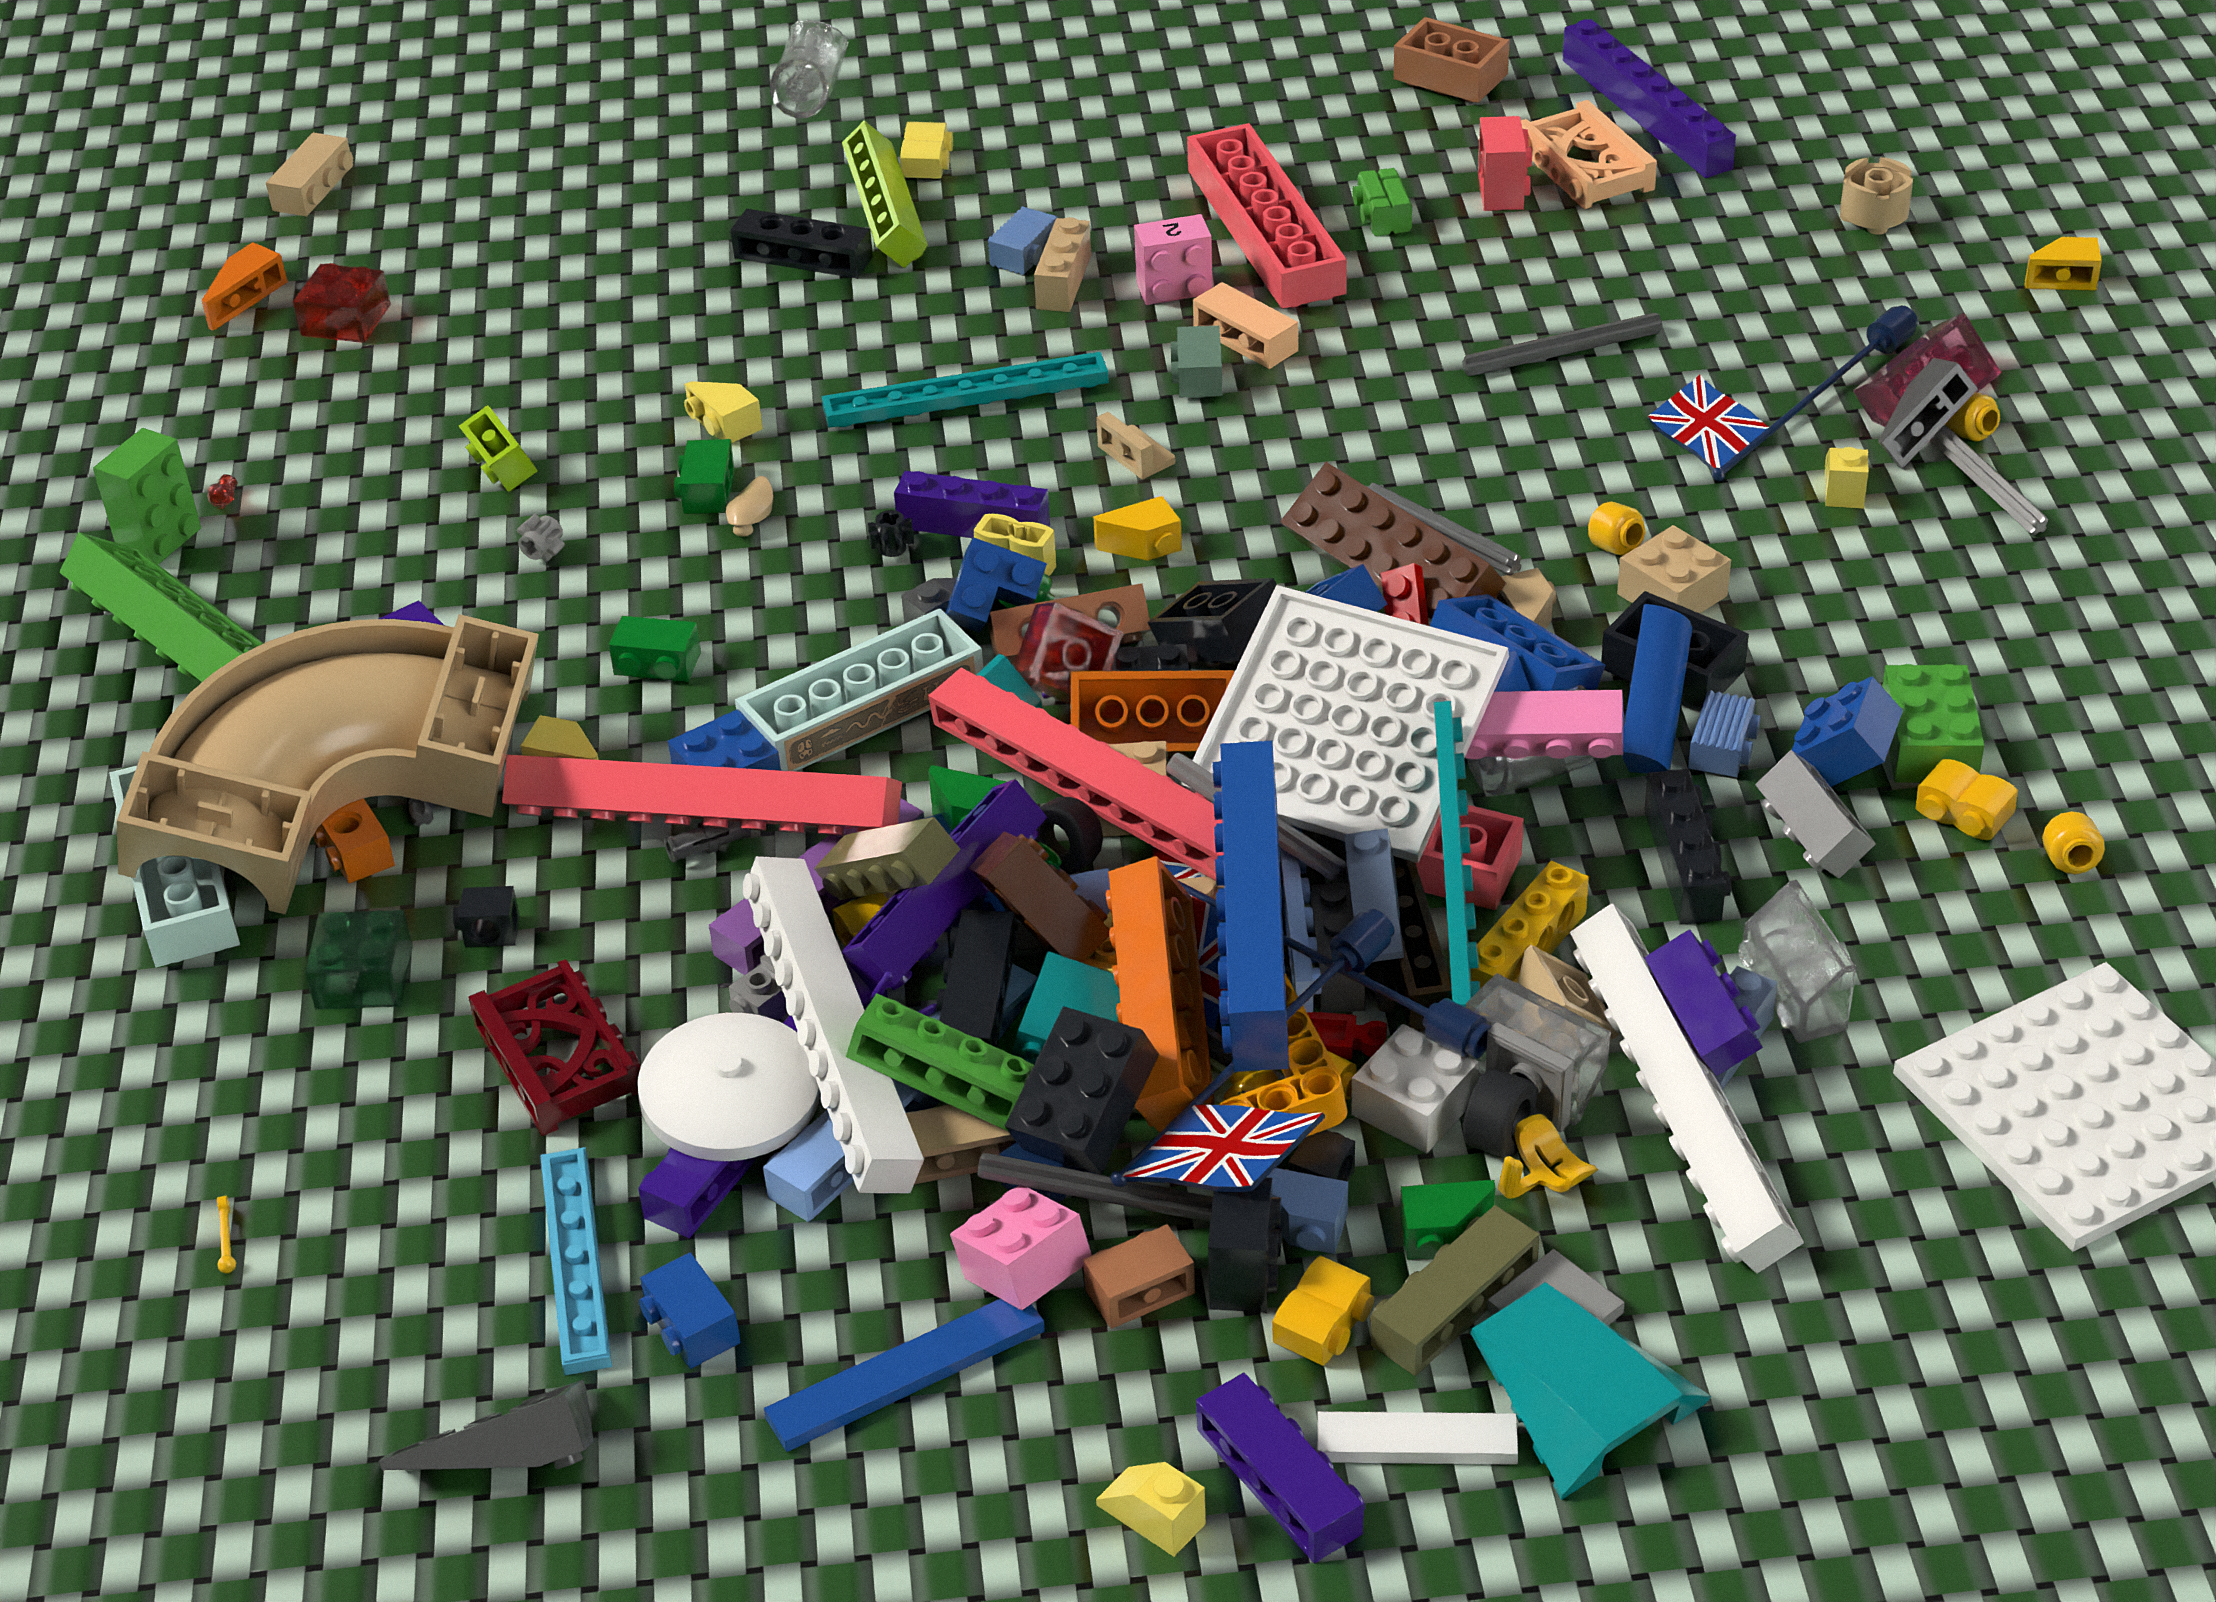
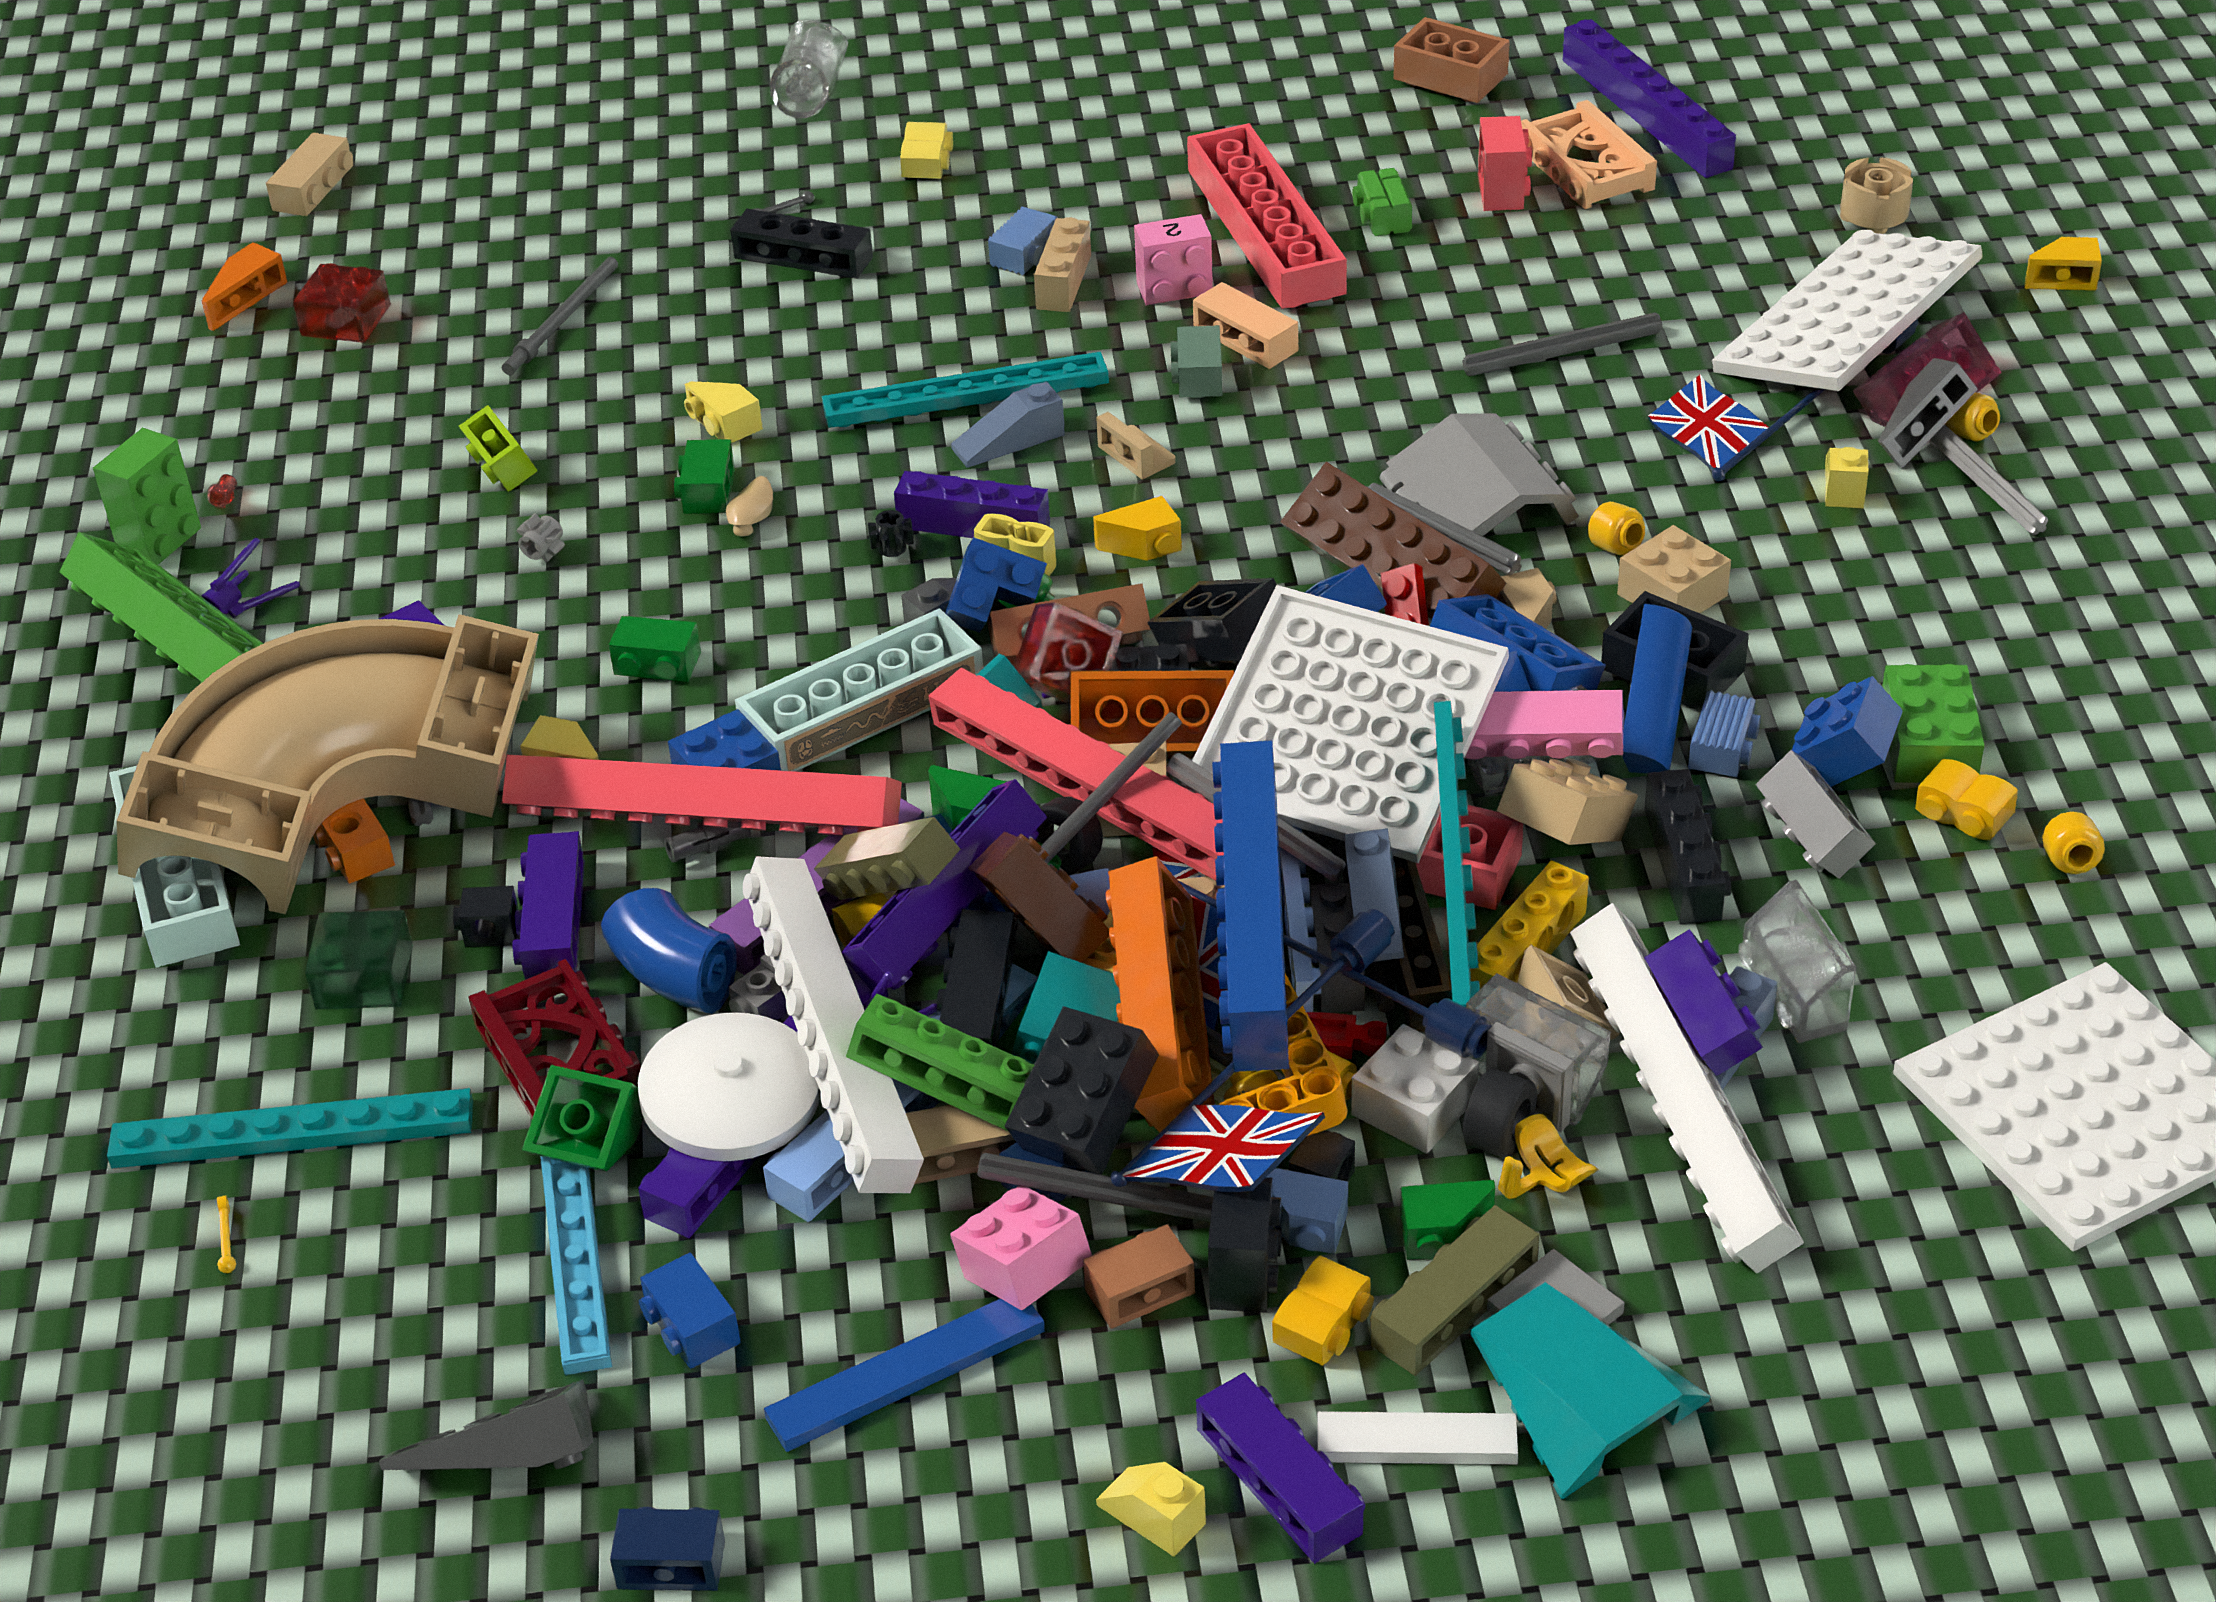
lime brick [842,120,928,268] -> none
none -> teal plate [107,1088,473,1169]
none -> dark purple plant [201,538,300,618]
none -> dark grey bar [502,257,618,375]
none -> dark purple brick [512,831,585,980]
none -> green slope [522,1065,644,1172]
none -> blue brick [601,888,737,1014]
none -> dark blue brick [610,1507,725,1591]
none -> dark grey hinge [753,191,814,213]
none -> sand blue slope [951,381,1065,468]
none -> dark grey bar [1041,712,1182,864]
none -> light grey hinge [1380,413,1579,536]
none -> tan brick [1497,758,1638,845]
none -> white plate [1712,230,1983,391]

